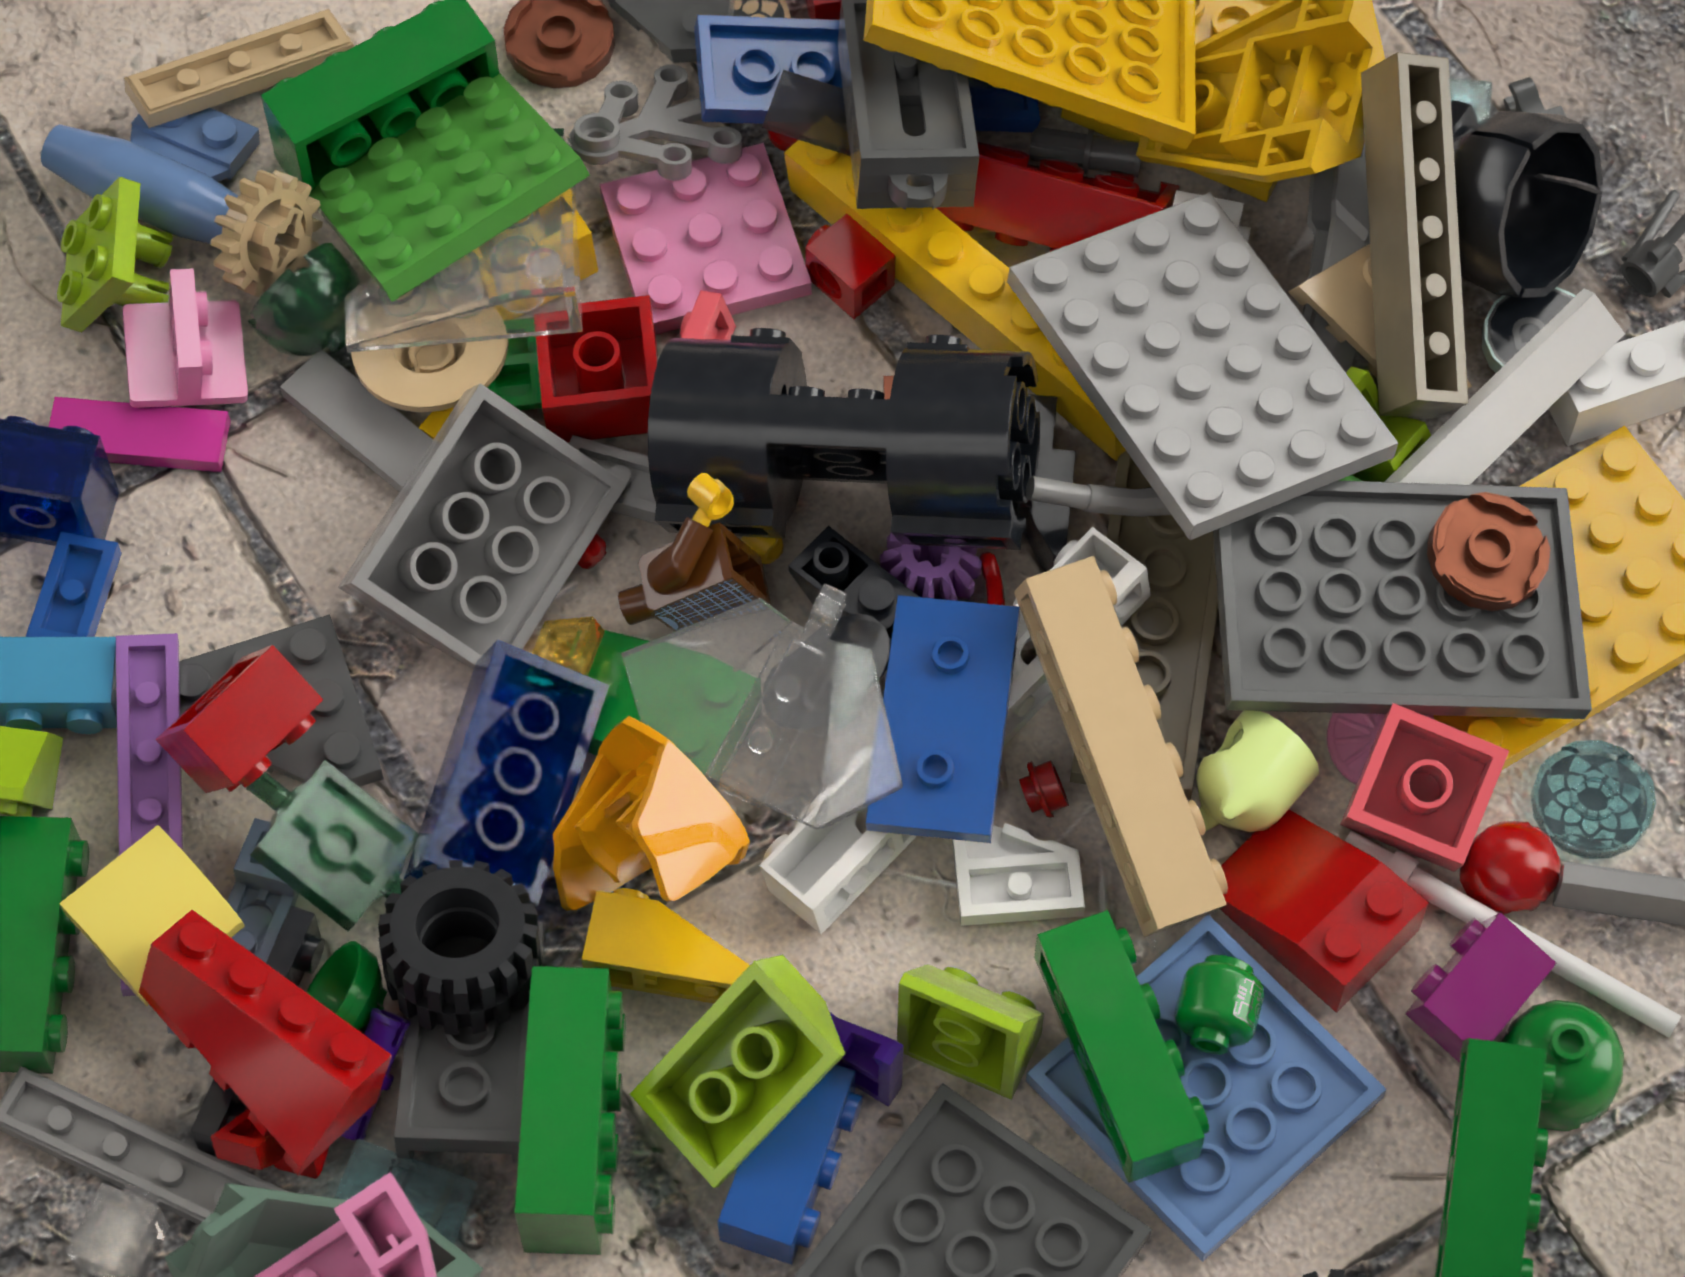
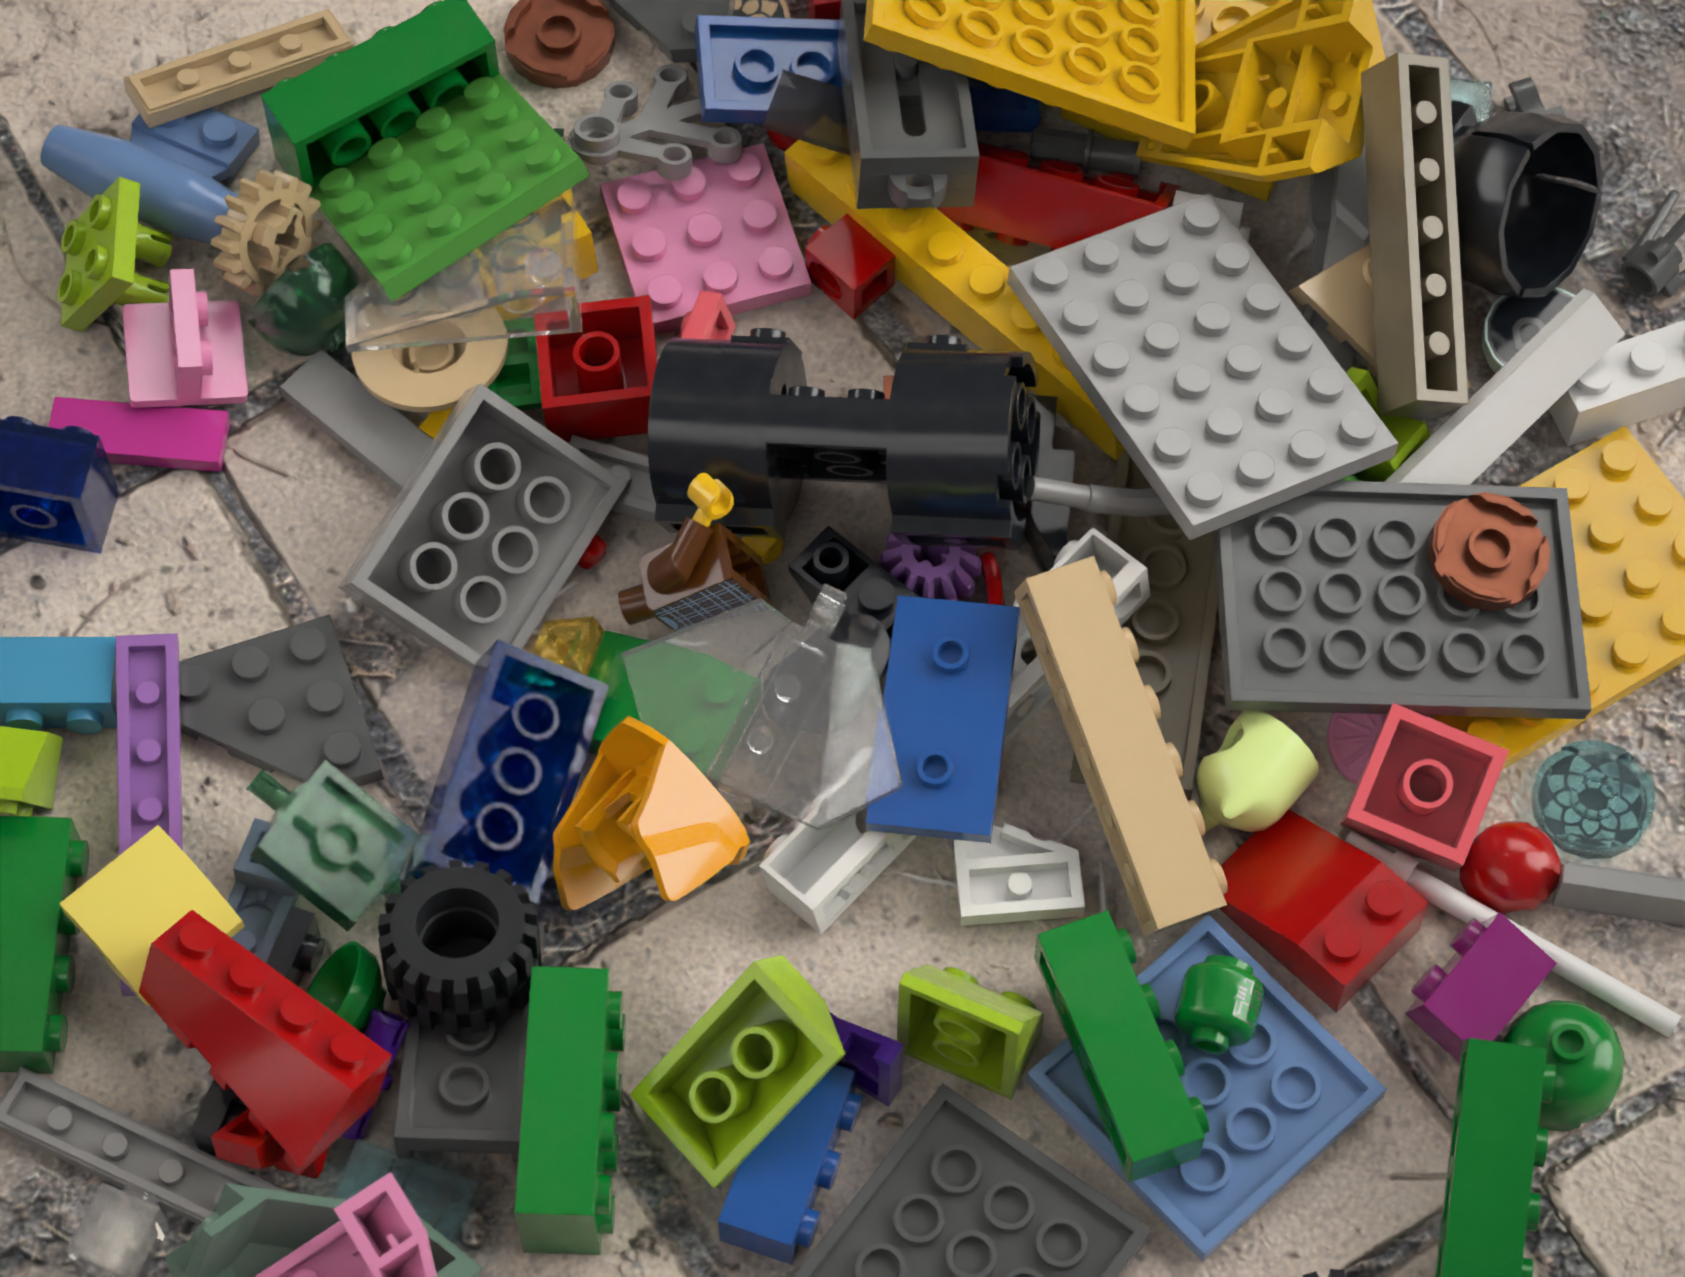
blue plate [26,532,122,637] -> none
red brick [155,645,323,793] -> none
yellow slope [581,888,750,1004] -> none
red plate [1019,760,1069,818] -> none

